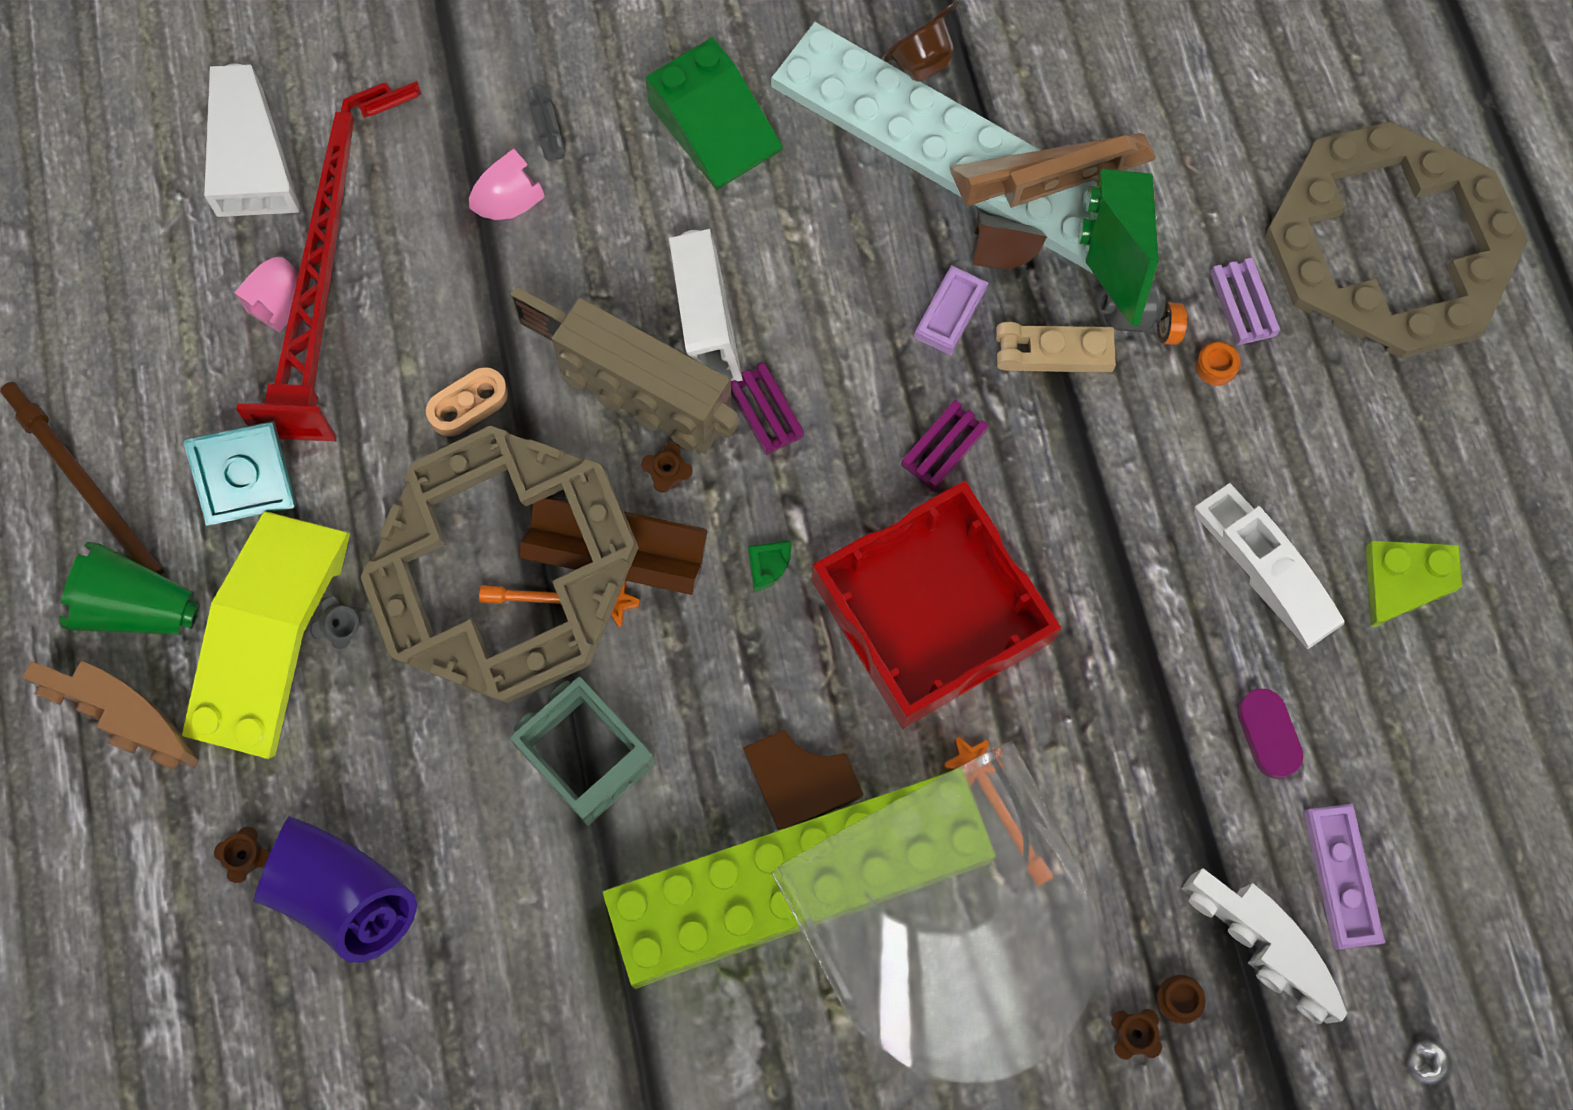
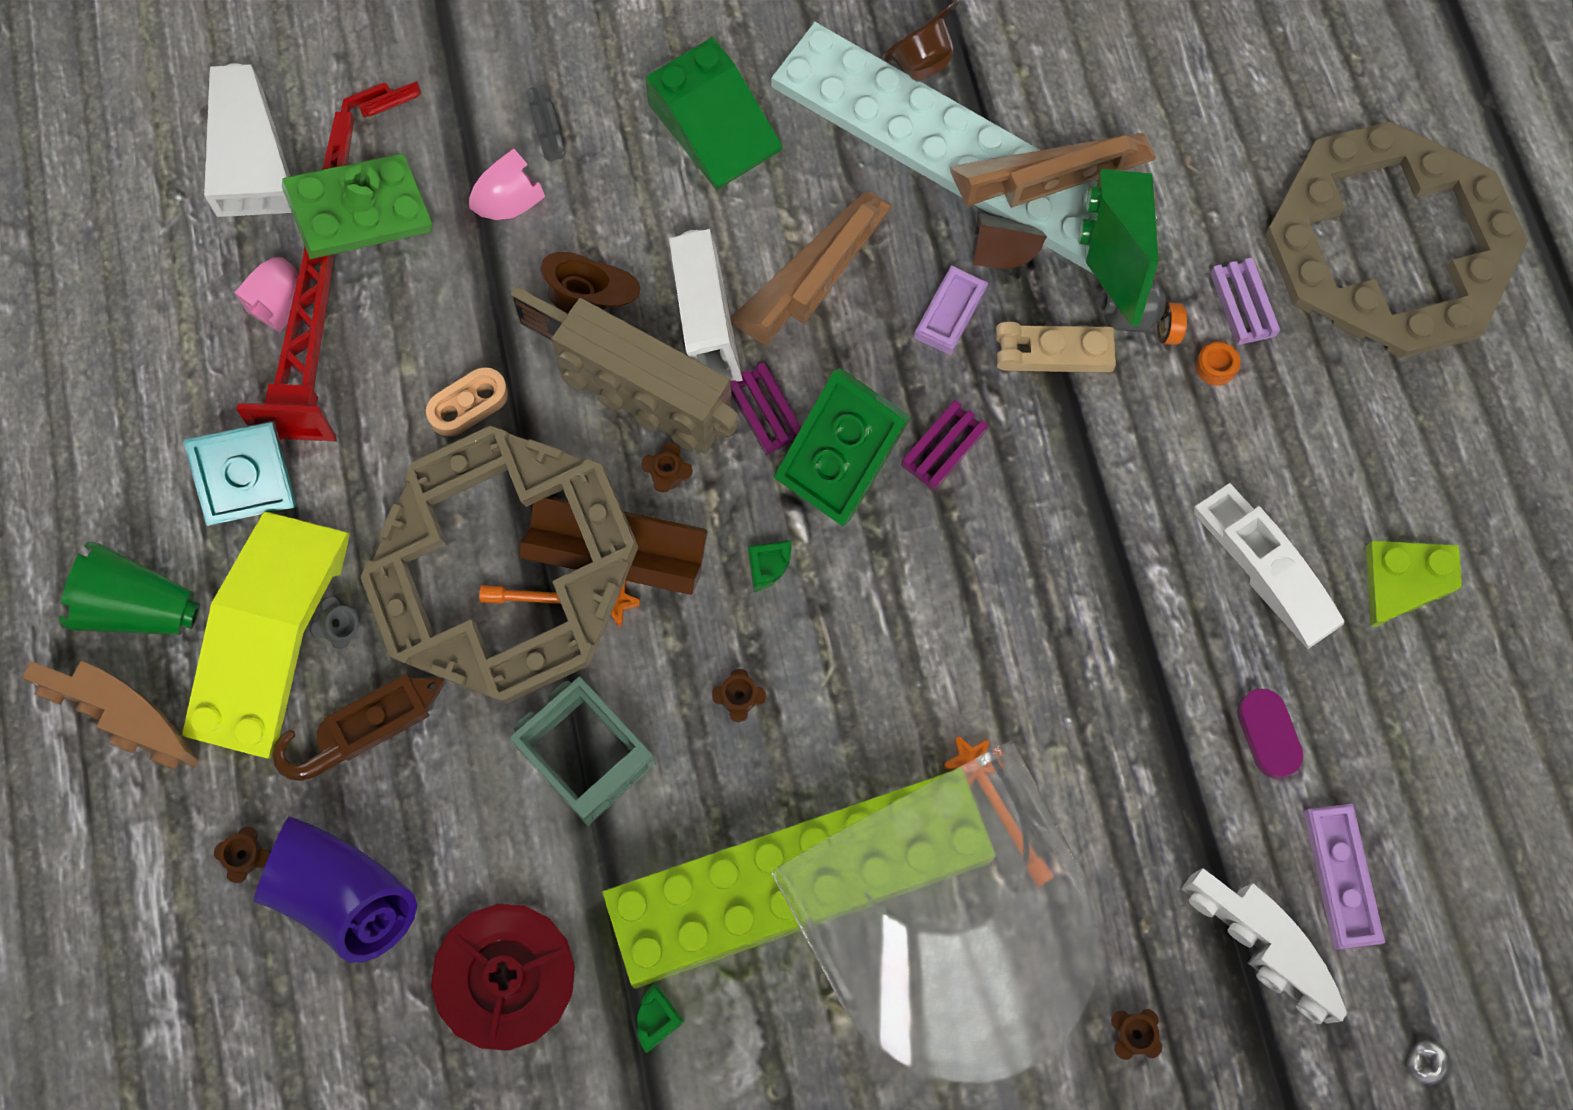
reddish brown bar [0,382,164,576] -> none
reddish brown tile [743,730,864,831] -> none
red tile [811,481,1062,729] -> none
reddish brown plate [1157,975,1206,1024] -> none
none -> reddish brown plate [272,674,446,781]
none -> bright green plate [282,153,433,259]
none -> dark red piece [431,904,575,1051]
none -> reddish brown piece [540,251,641,314]
none -> green tile [637,983,685,1053]
none -> reddish brown plate [712,669,766,723]
none -> medium nougat wedge [730,191,892,346]
none -> green plate [774,368,912,527]

